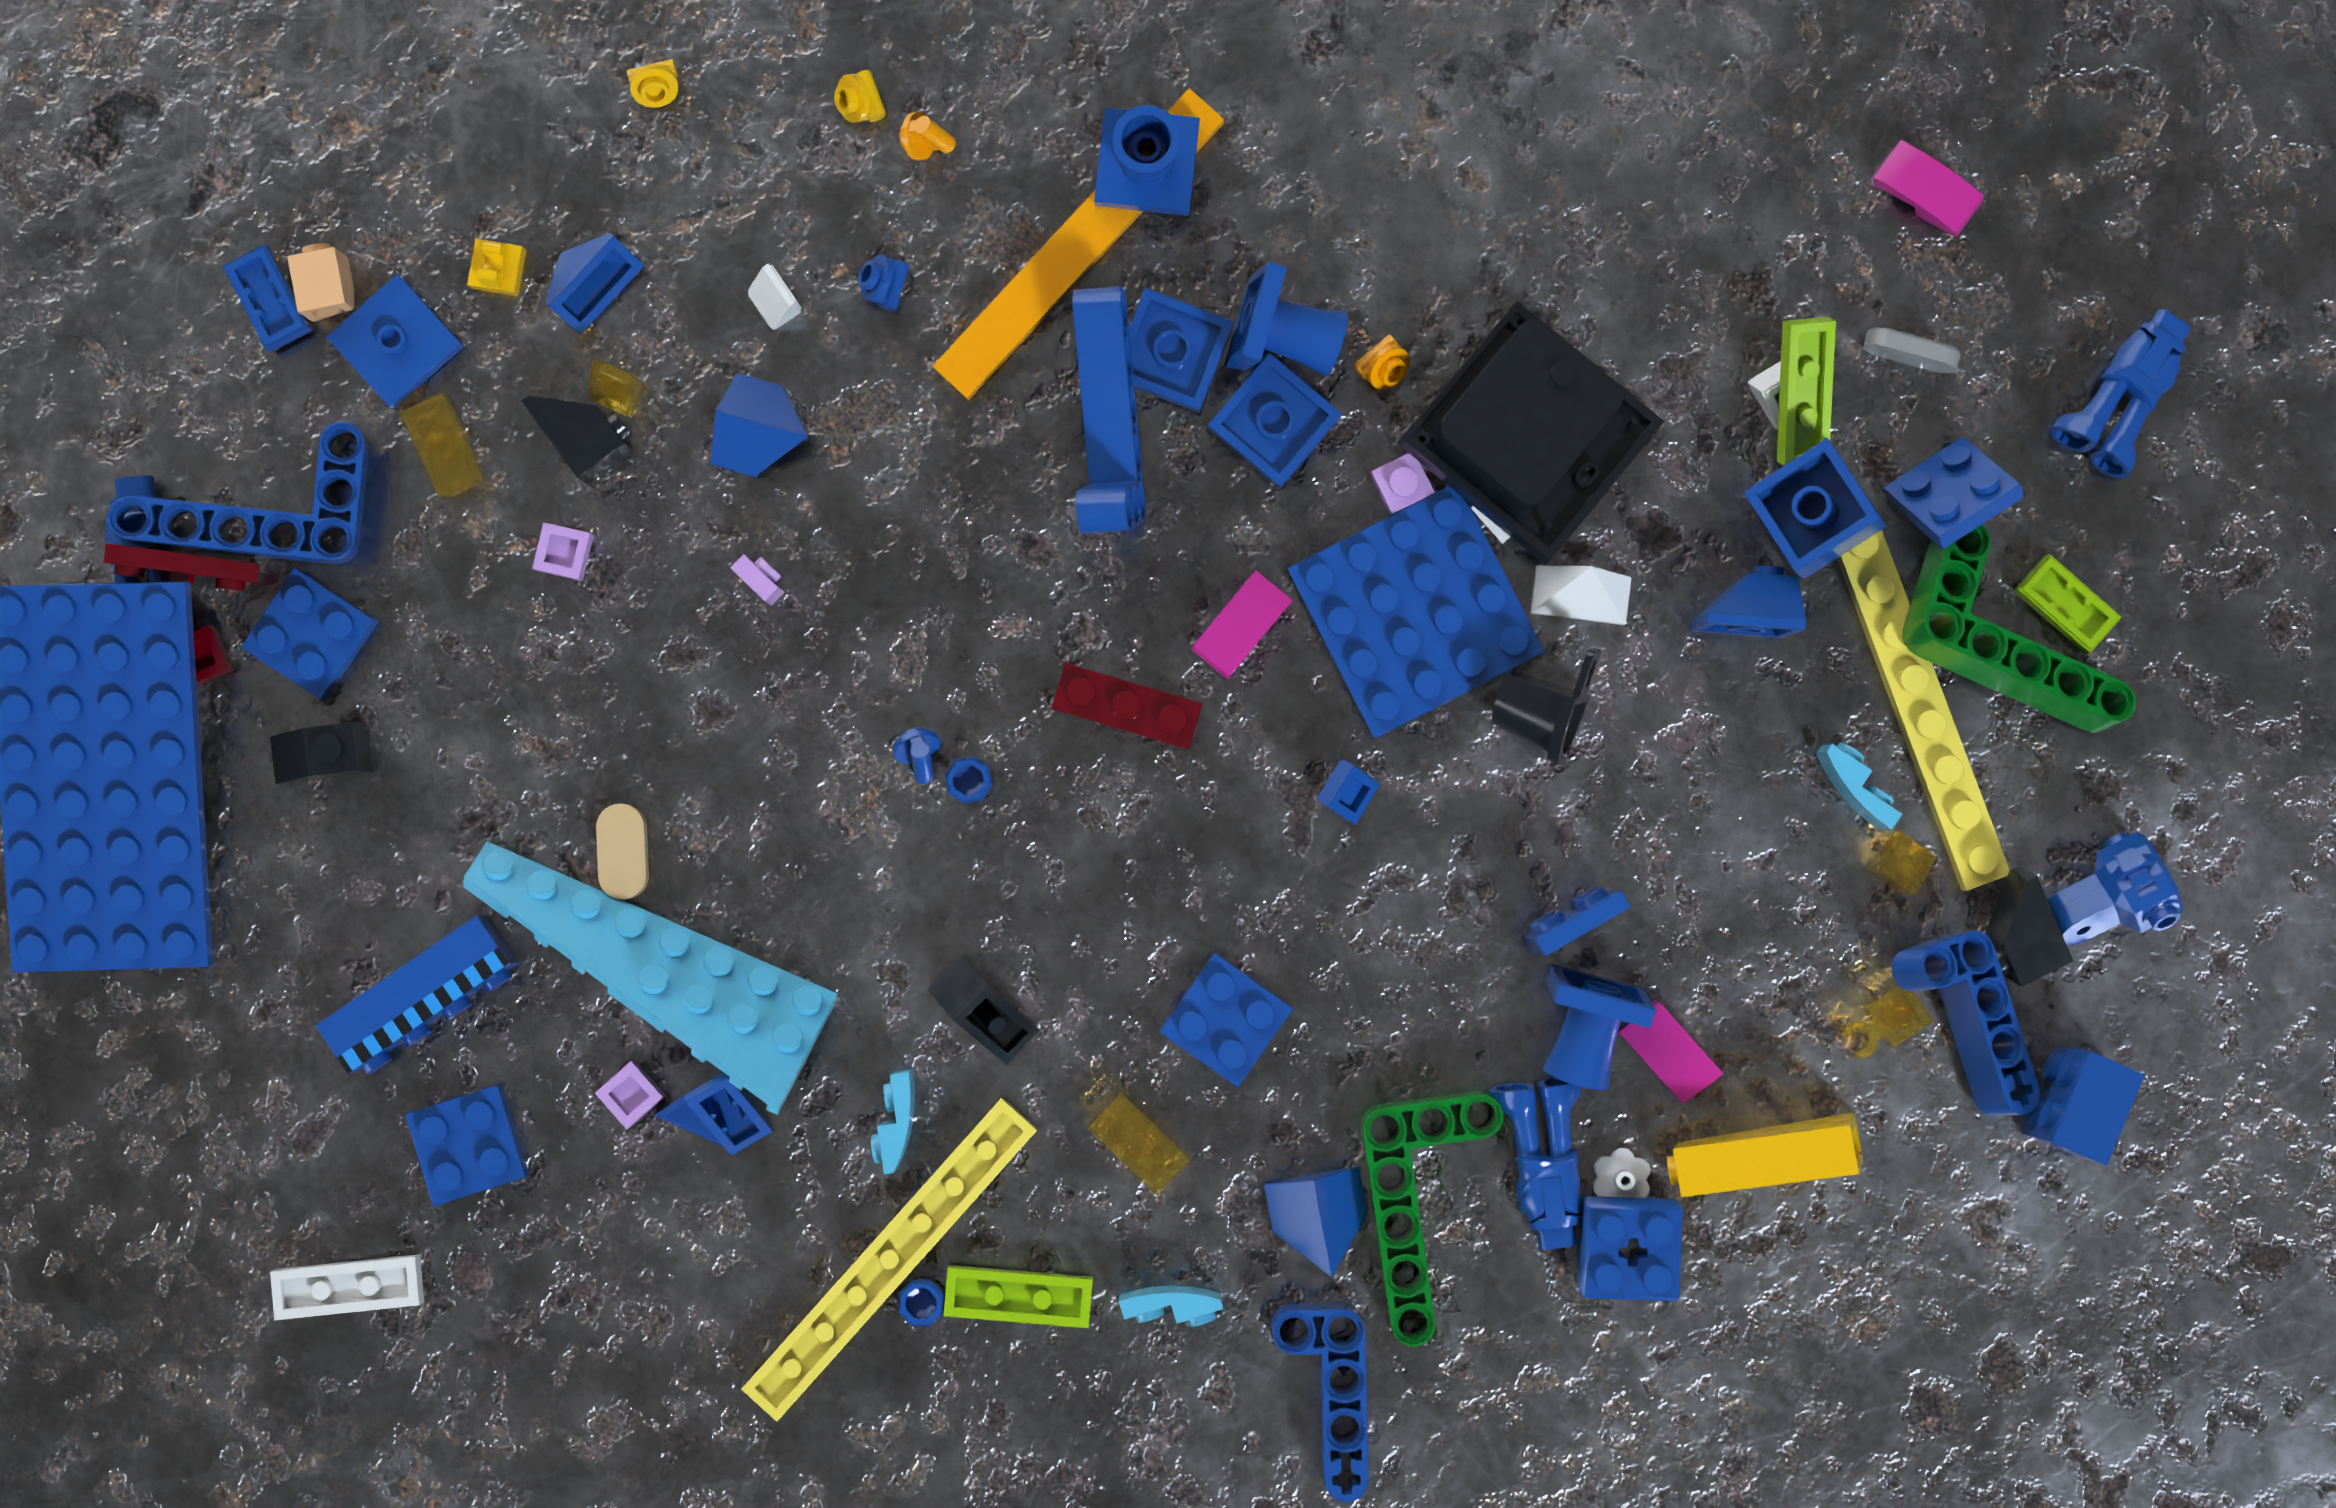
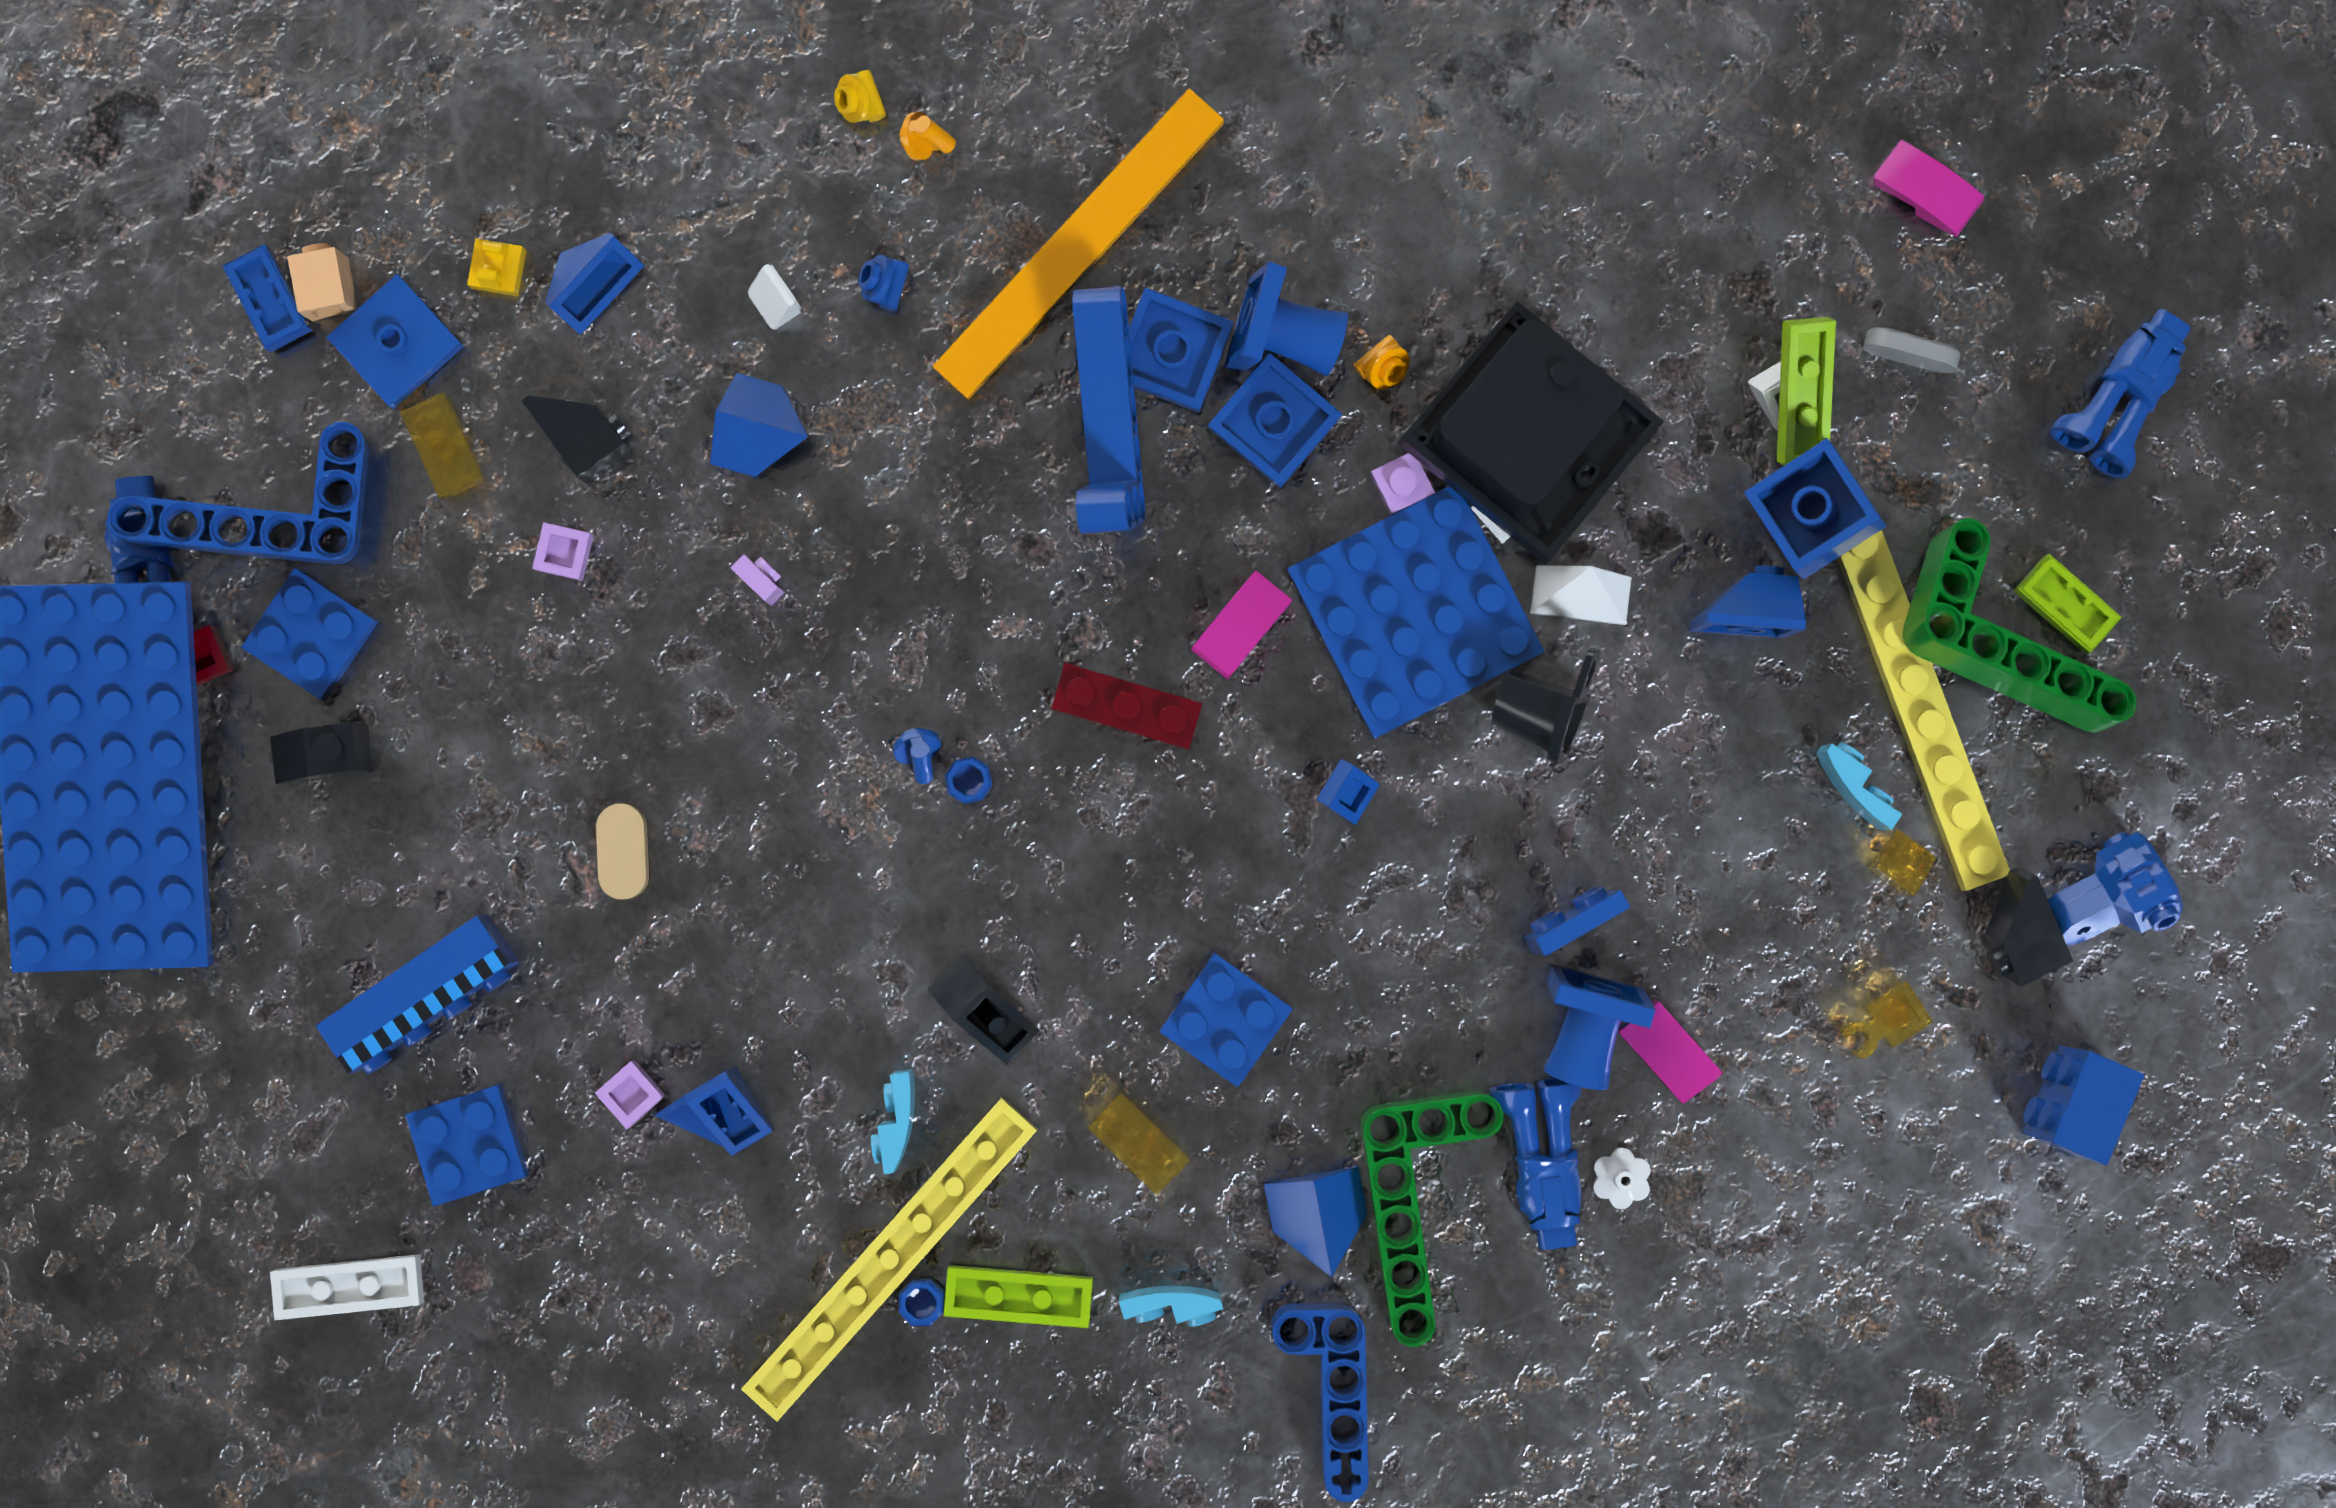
dark red plate [104,543,259,591] -> none
medium azure wing [463,841,838,1115] -> none
clear yellow slope [589,359,646,417] -> none
yellow plate [627,59,678,108] -> none
blue plant [1094,105,1200,216] -> none
blue brick [1578,1196,1683,1301] -> none
yellow slope [1667,1113,1863,1197] -> none
blue plate [1884,437,2024,549] -> none
blue beam [1892,931,2040,1116] -> none

